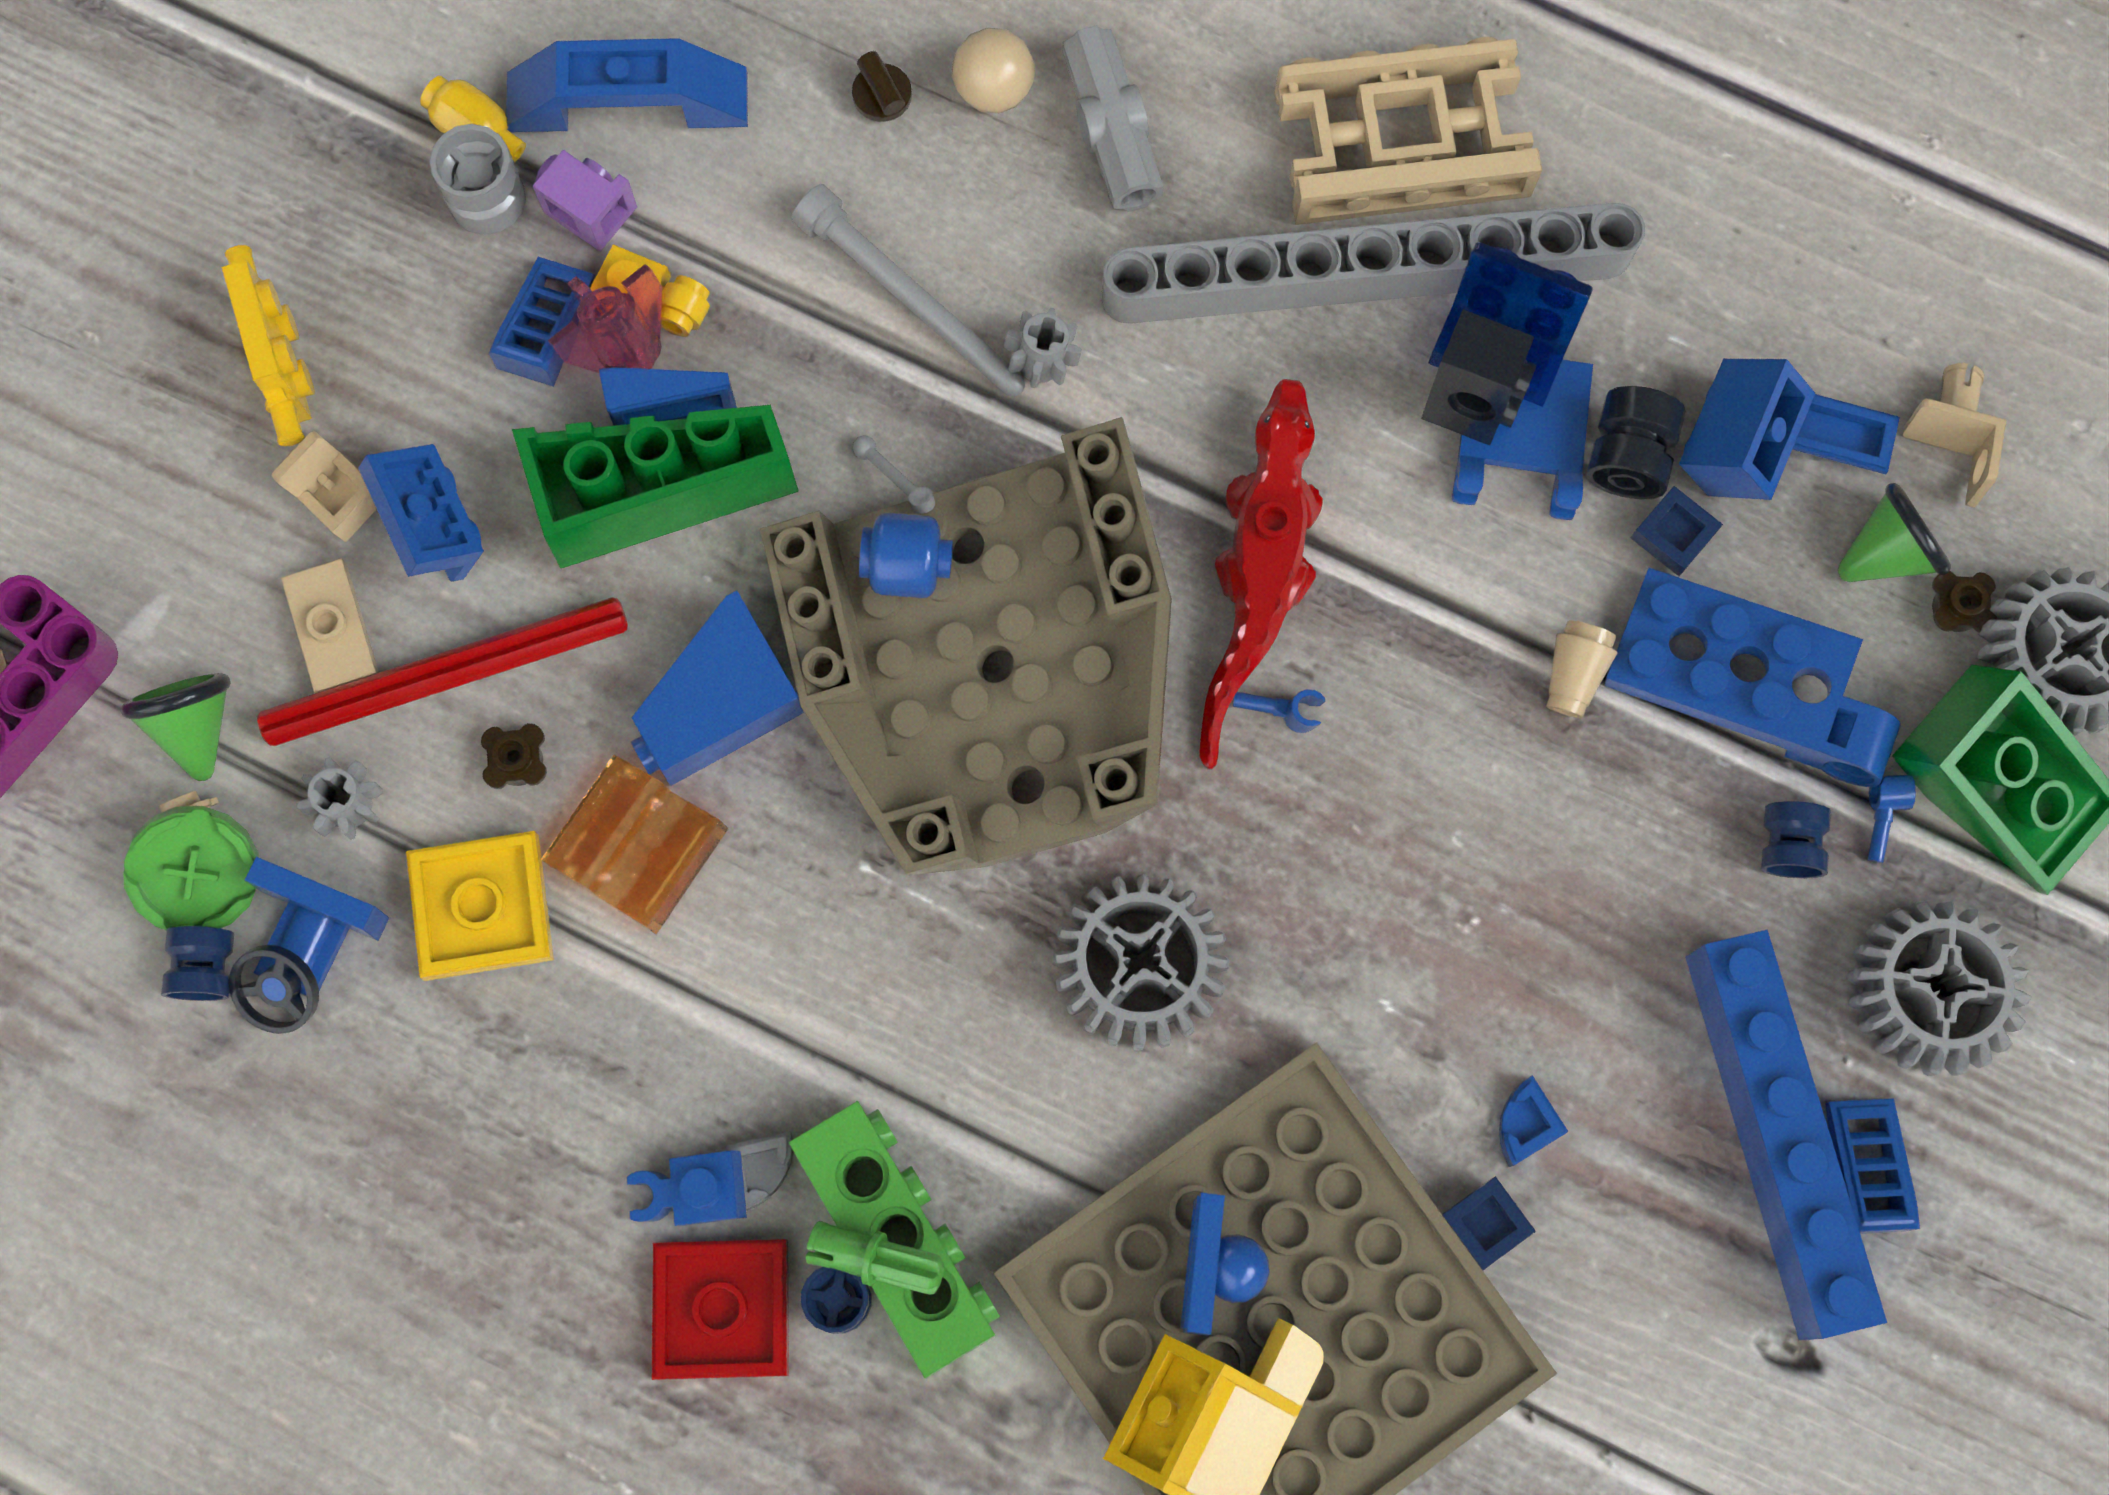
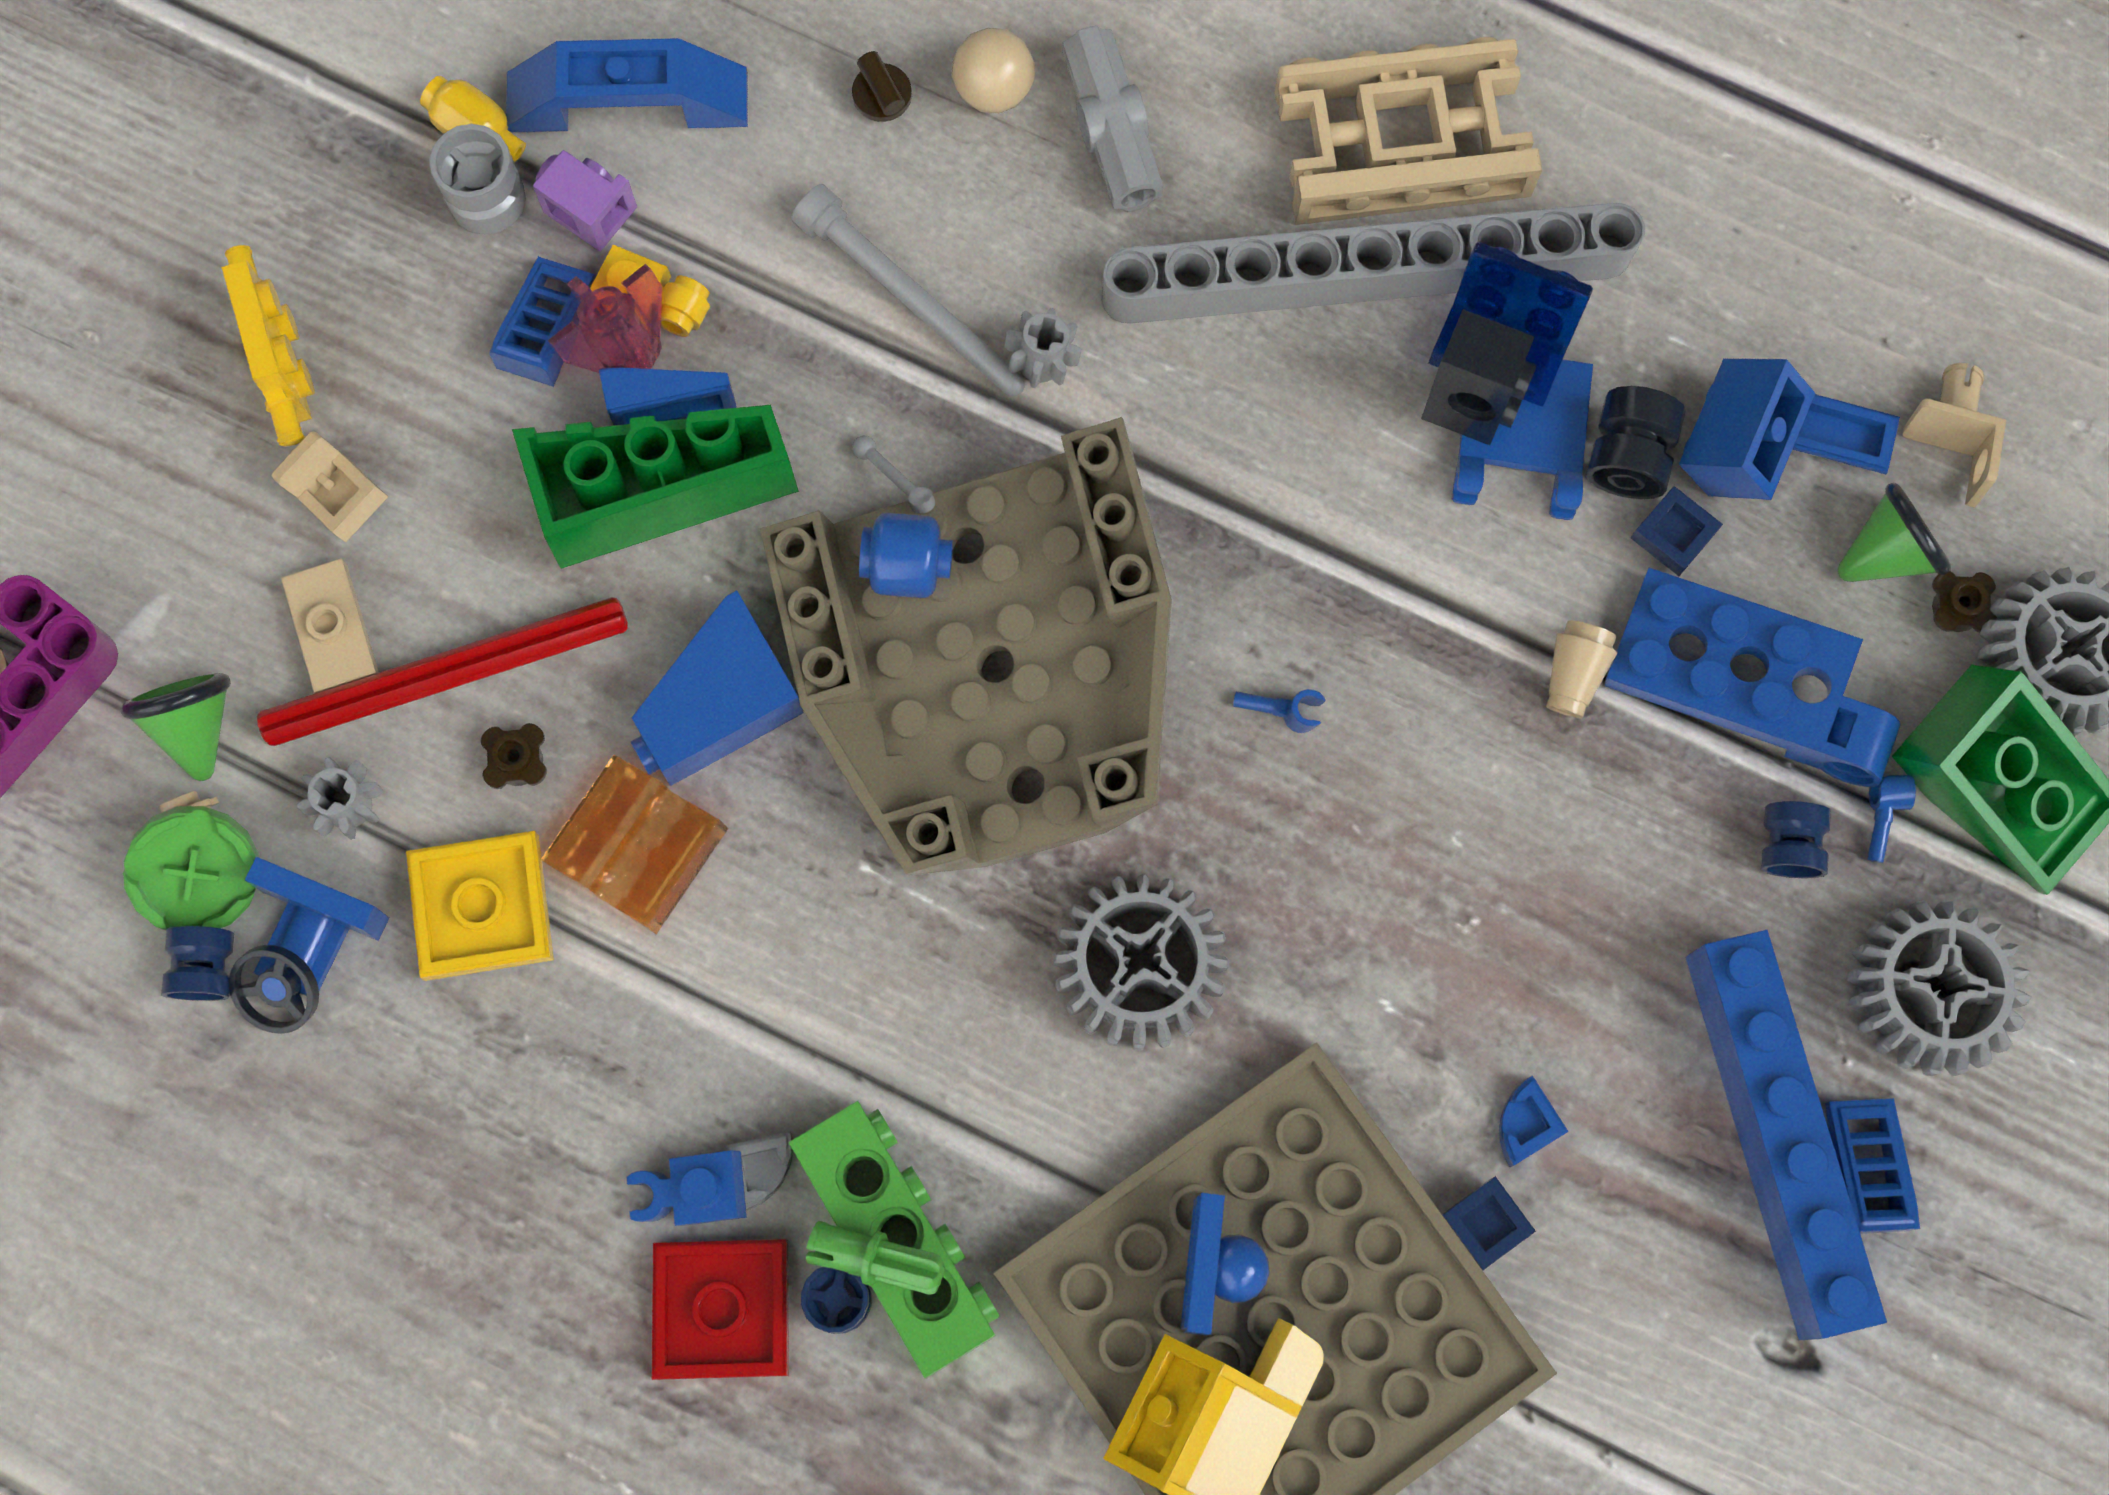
blue bracket [358,444,484,582] -> none
red animal [1199,379,1323,770] -> none

